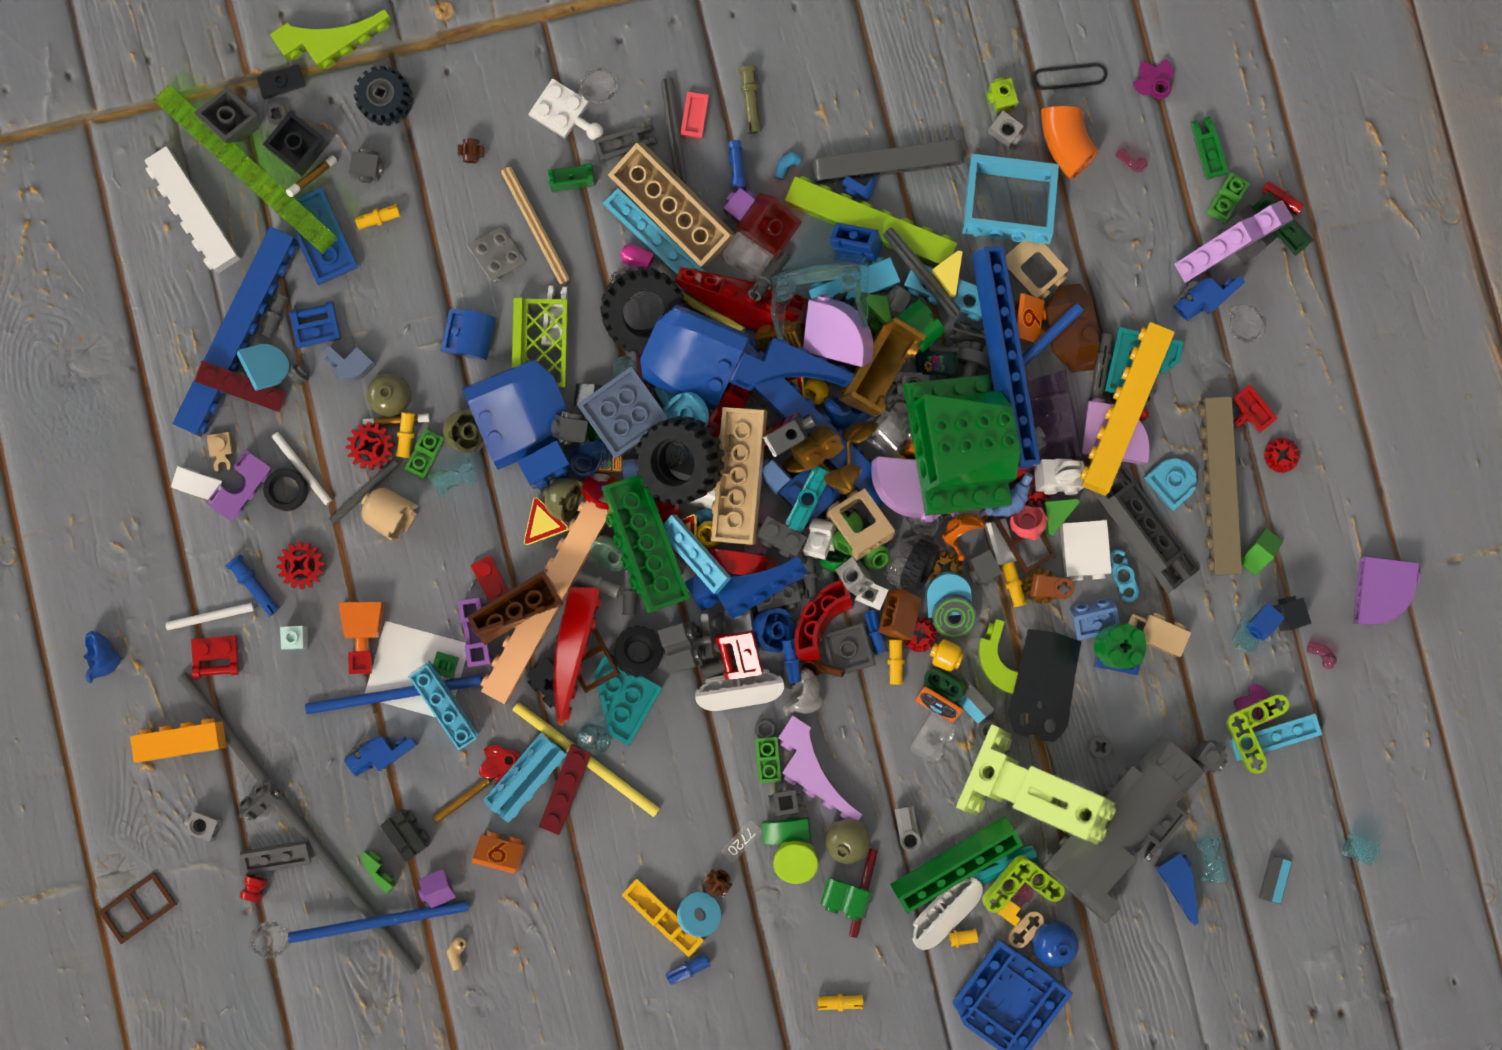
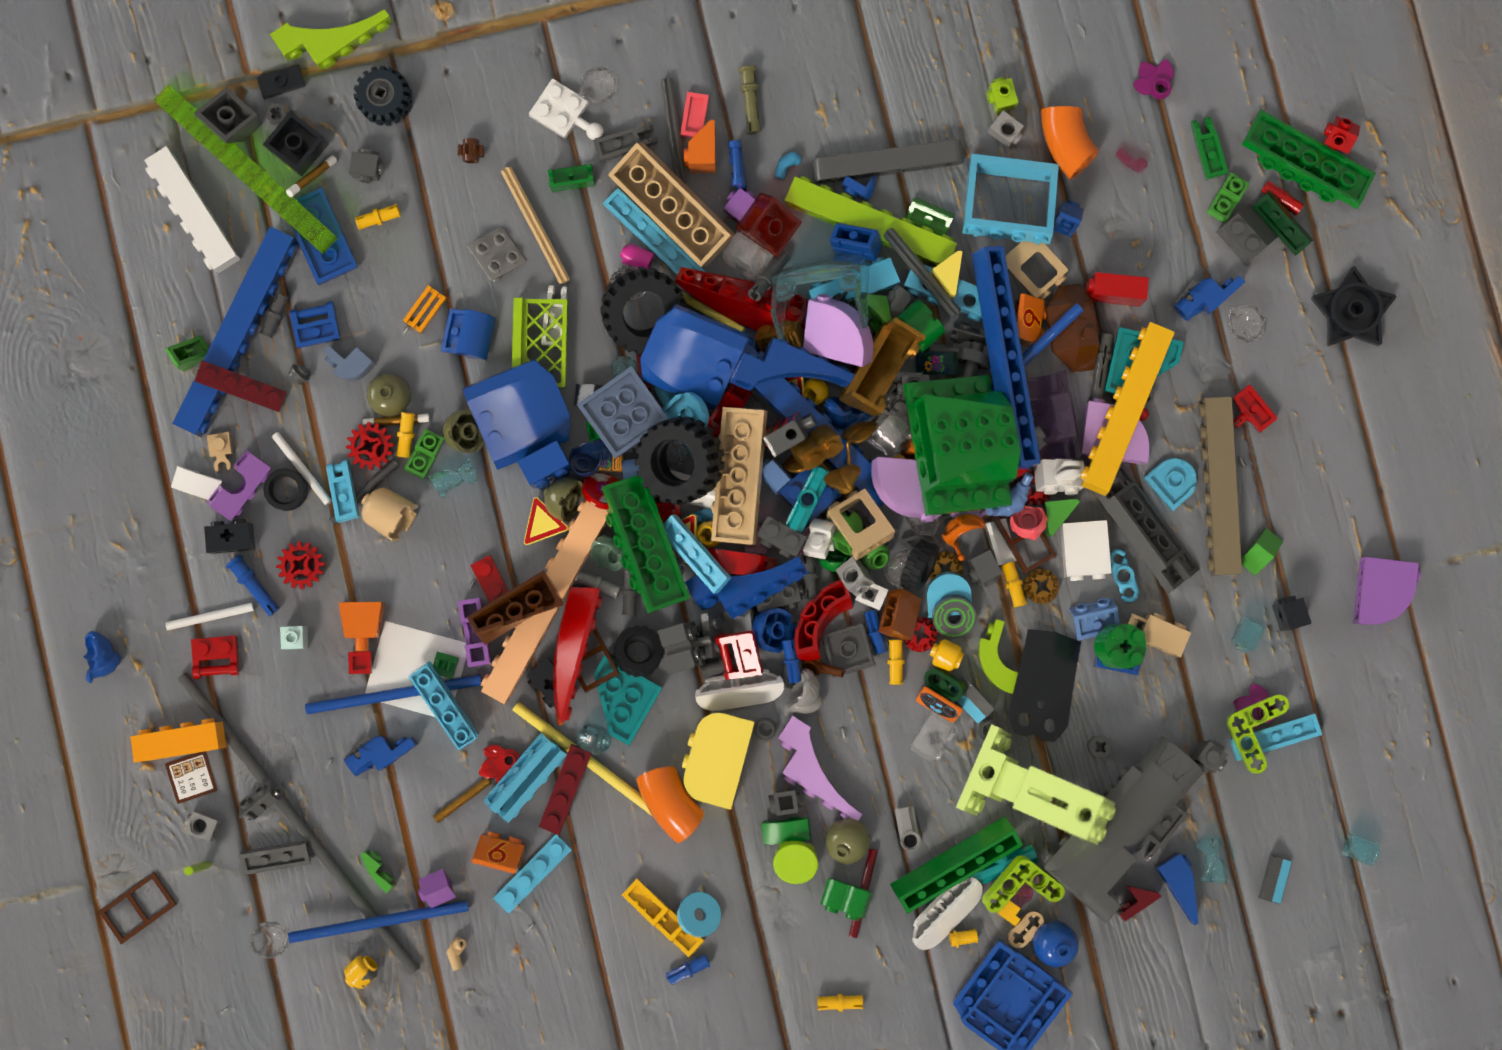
medium azure tile [237,344,289,391] -> none
red wheel [239,875,267,903] -> none
pearl dark grey brick [380,809,430,862] -> none
dark grey brick [551,411,588,445] -> none
reddish brown gear [703,869,733,897] -> none
clear sticker [720,820,762,864] -> none
bright green slope [755,737,781,783] -> none
dark orange piece [1030,574,1075,599] -> none
black piece [1032,63,1107,90] -> none
lavender arch [1174,200,1293,283] -> none
blue brick [1245,603,1285,641] -> none
red gear [1264,438,1300,473] -> none
clear pink arm [1307,642,1337,669] -> none
none -> bright green slope [165,335,209,372]
none -> sticker [165,752,218,804]
none -> lime bar [184,861,211,875]
none -> black brick [204,519,255,554]
none -> medium azure plate [326,459,360,523]
none -> yellow head [344,955,378,989]
none -> light orange tile [403,285,447,334]
none -> medium azure plate [493,834,572,914]
none -> orange brick [636,766,704,843]
none -> light yellow brick [682,713,755,810]
none -> orange slope [684,120,716,174]
none -> bright green slope [906,197,955,236]
none -> blue slope [1053,201,1084,237]
none -> red brick [1085,272,1149,307]
none -> dark red slope [1116,885,1162,922]
none -> green plate [1241,110,1376,209]
none -> black plate [1311,266,1396,346]
none -> red brick [1323,116,1360,154]

